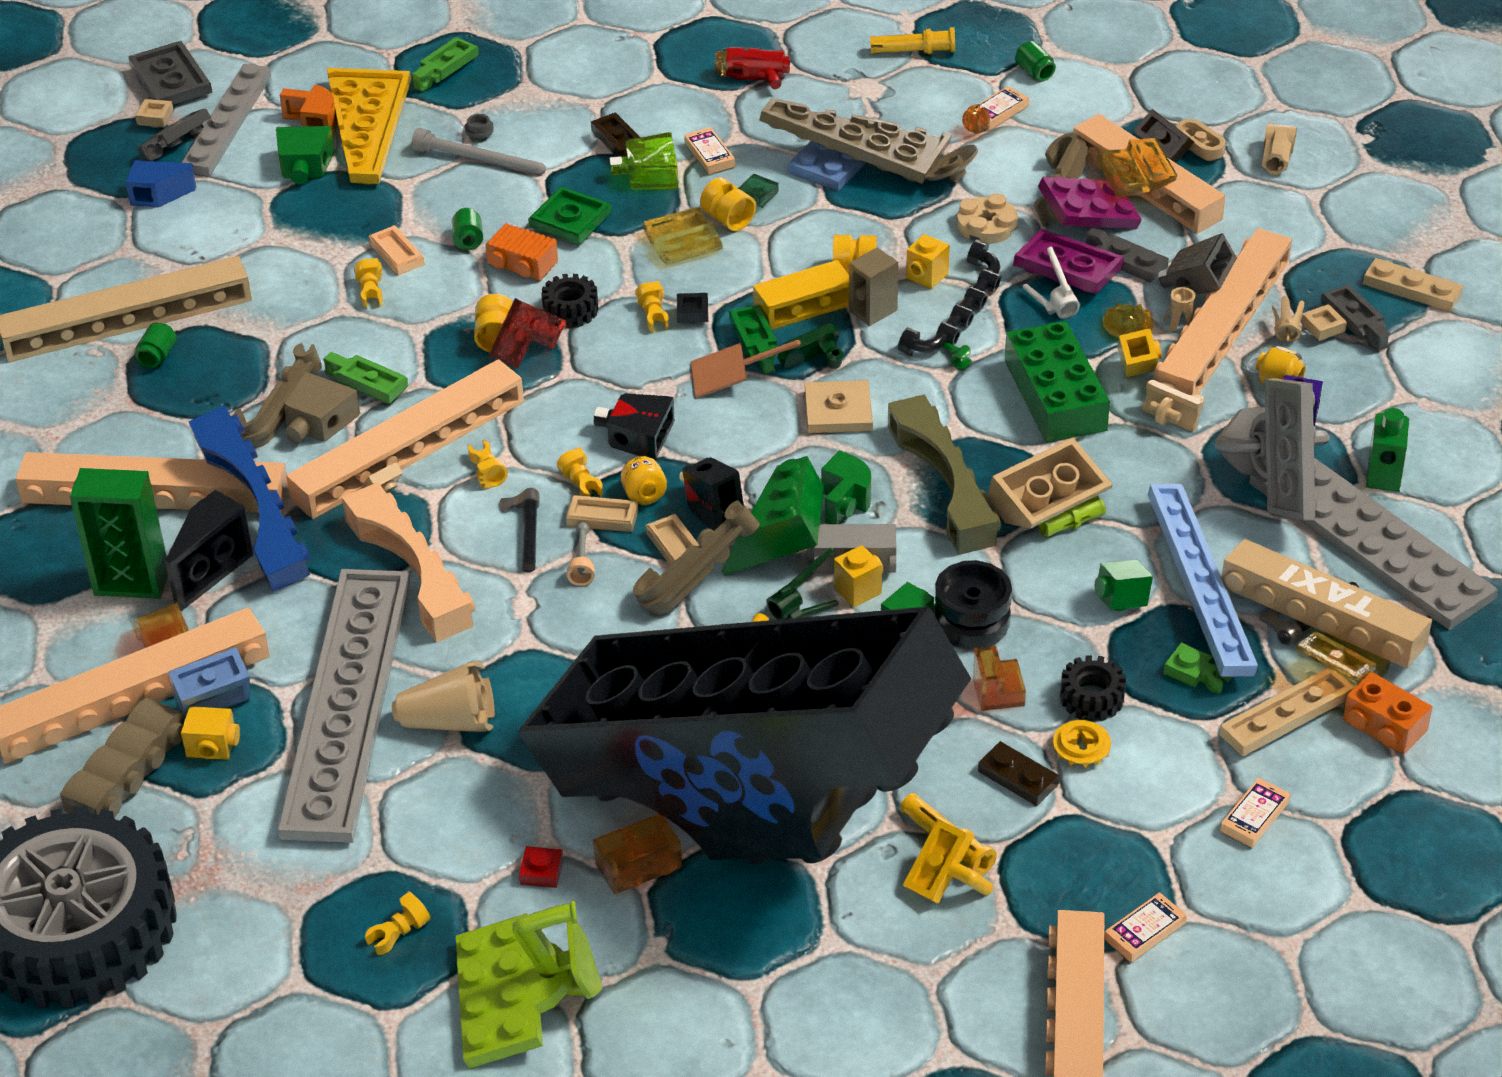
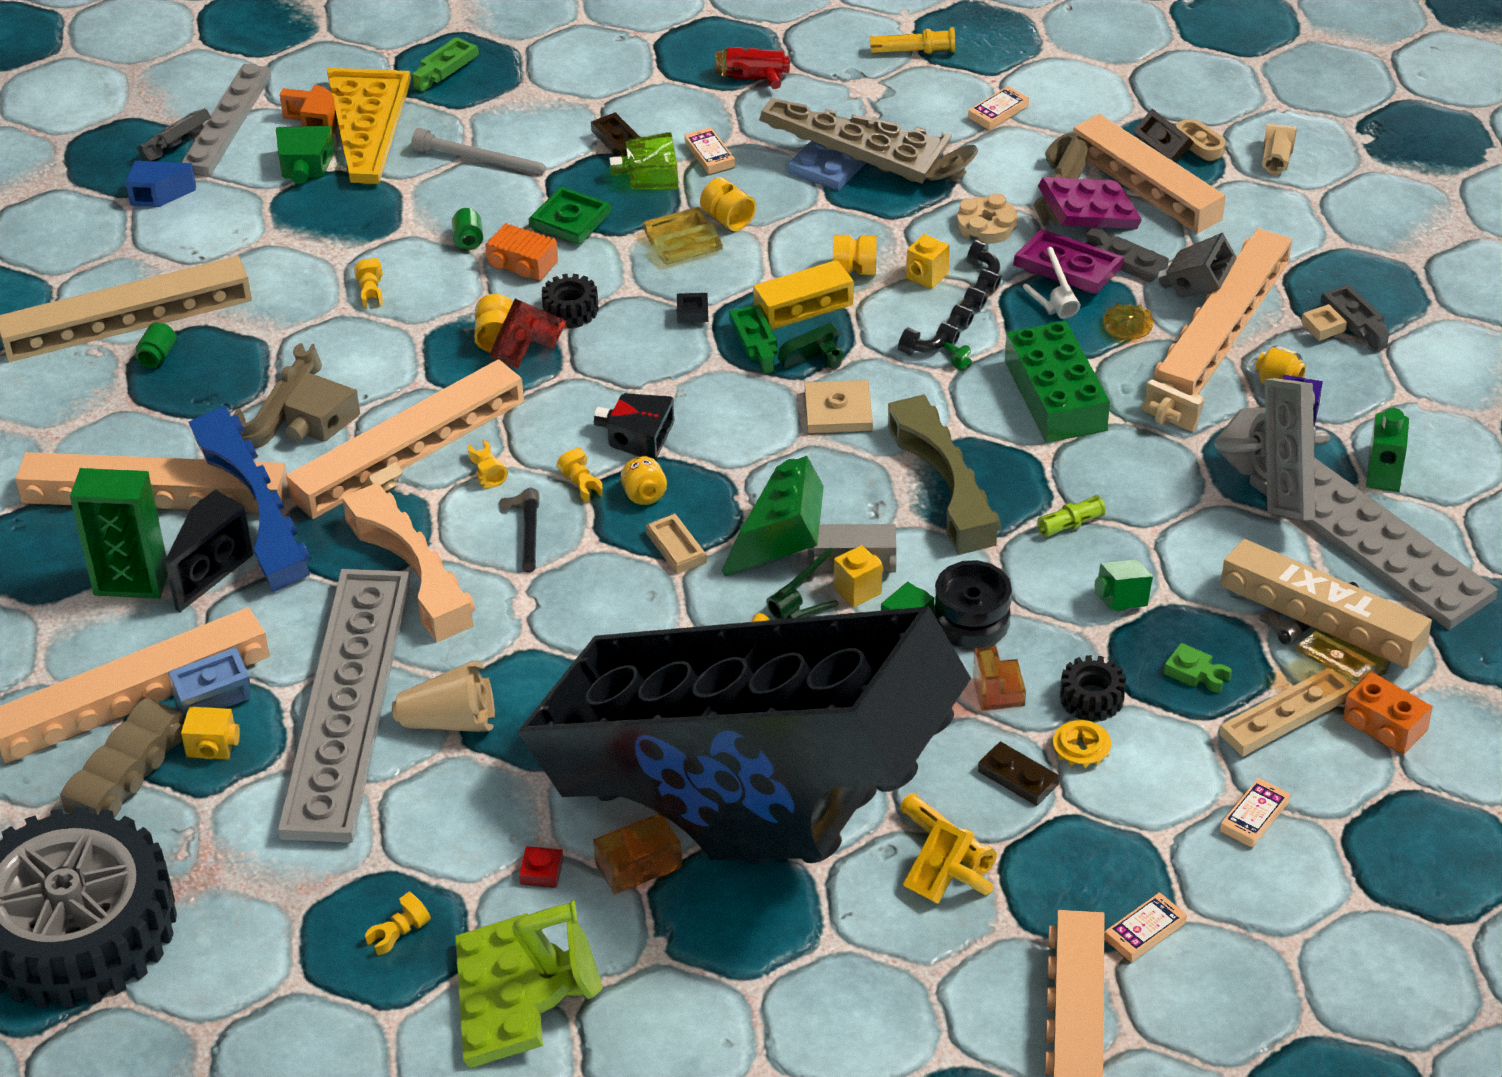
dark grey plate [128,41,212,106] -> none
clear orange piece [130,602,189,648] -> none
tan plate [135,99,174,128] -> none
bright green hinge [323,352,408,404] -> none
light nougat tile [368,226,425,276] -> none
dark grey plate [464,114,494,140] -> none
tan tile [566,495,638,532] -> none
light nougat hinge [567,522,595,586] -> none
dark tan piece [633,501,760,614] -> none
yellow piece [635,281,669,333] -> none
black torso [680,457,744,531] -> none
nougat piece [691,340,801,398] -> none
clear green plate [738,173,779,208] -> none
green brick [821,450,871,524] -> none
dark tan brick [849,247,899,326] -> none
clear orange plate [962,104,990,134] -> none
tan slope [987,437,1113,528] -> none
green brick [1015,41,1056,81] -> none
clear yellow slope [1096,138,1178,197] -> none
yellow brick [1118,329,1162,378] -> none
light blue plate [1147,484,1258,677] -> none
tan piece [1163,287,1196,332] -> none
tan piece [1272,296,1304,342] -> none
tan plate [1363,258,1464,312] -> none

